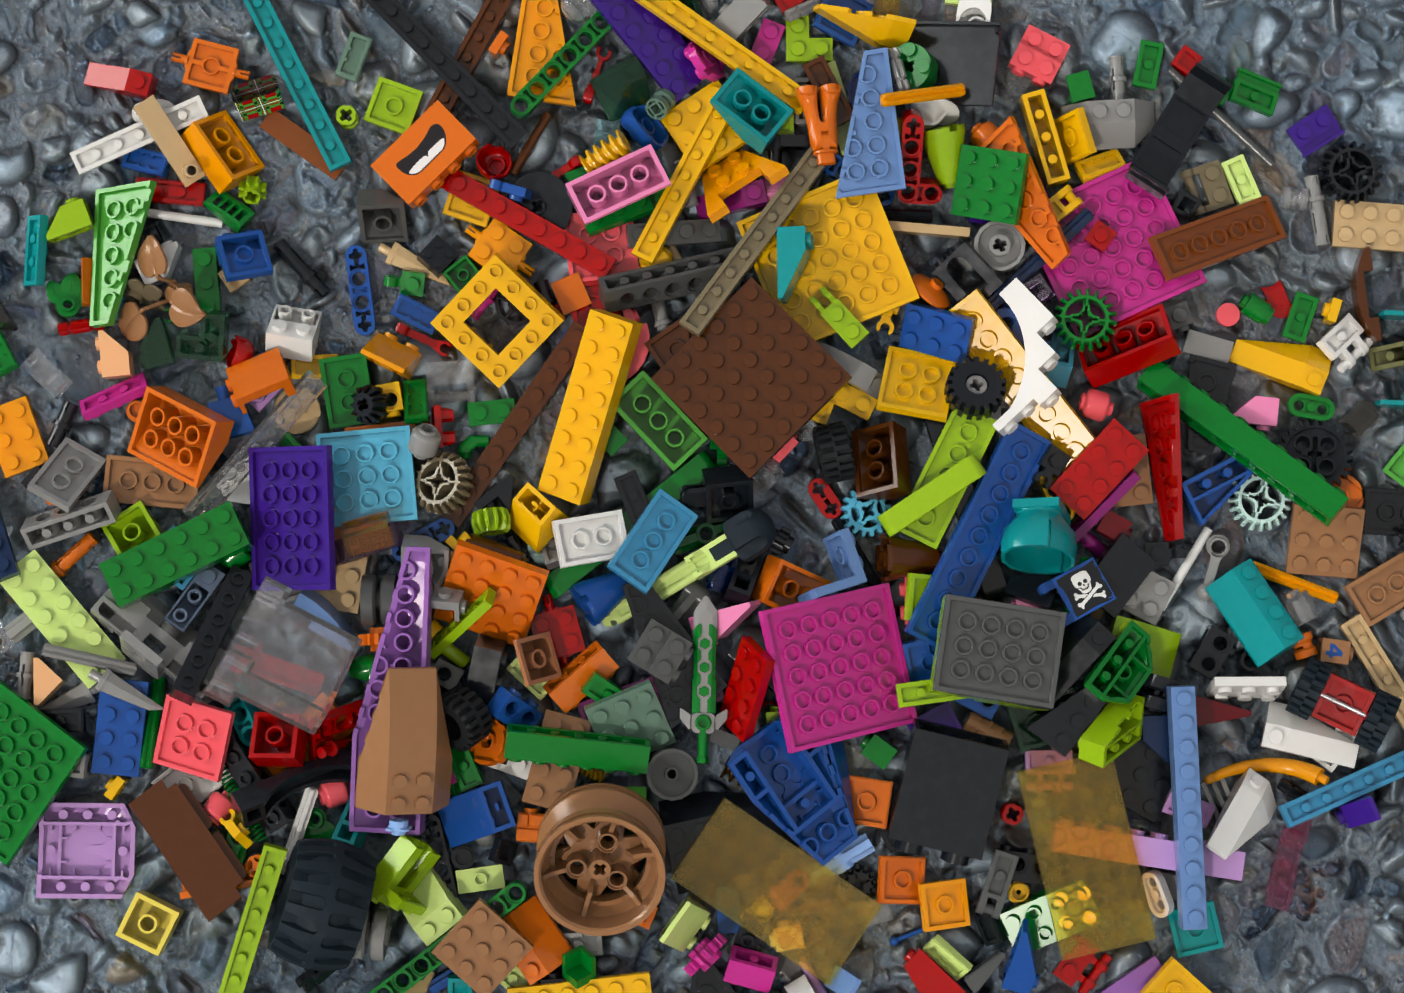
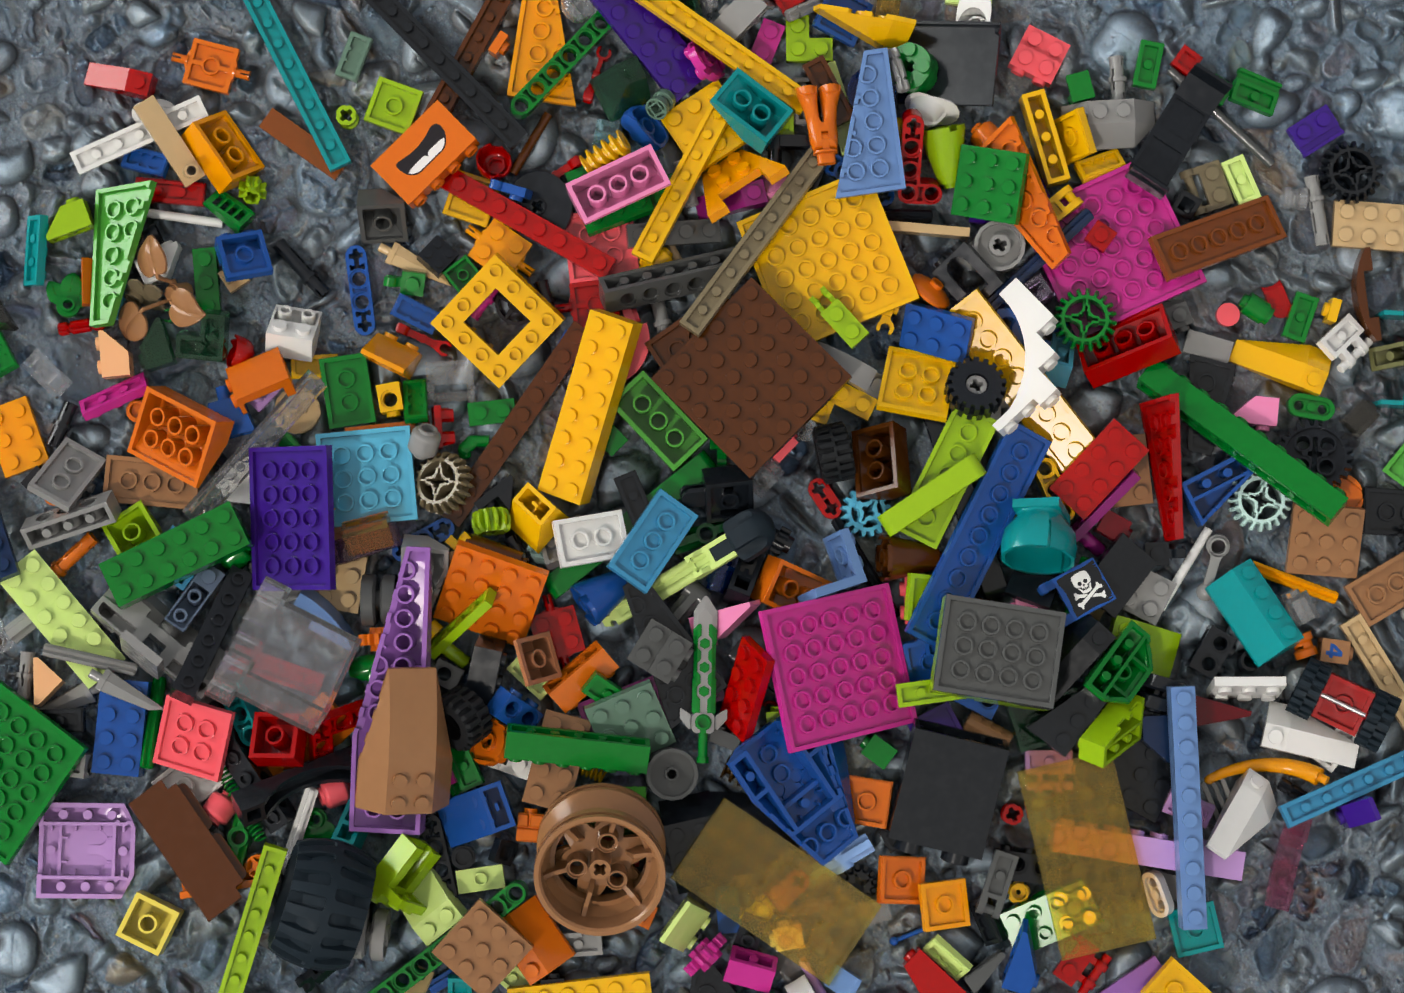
yellow plate [104,775,129,801] -> none
yellow plate [219,809,254,849] -> none
piece [230,74,285,122] -> none
red piece [316,735,352,759] -> none
black gear [349,385,391,425] -> none
light blue plate [386,818,412,836] -> none
light grey bracket [431,587,468,622] -> none
orange sticker [550,272,592,315] -> none
green panel [562,945,596,989] -> none
teal slope [777,226,814,304] -> none
light orange axle [880,83,966,107] -> none
black plate [1032,444,1071,489] -> none
coral head [1077,388,1114,422] -> none

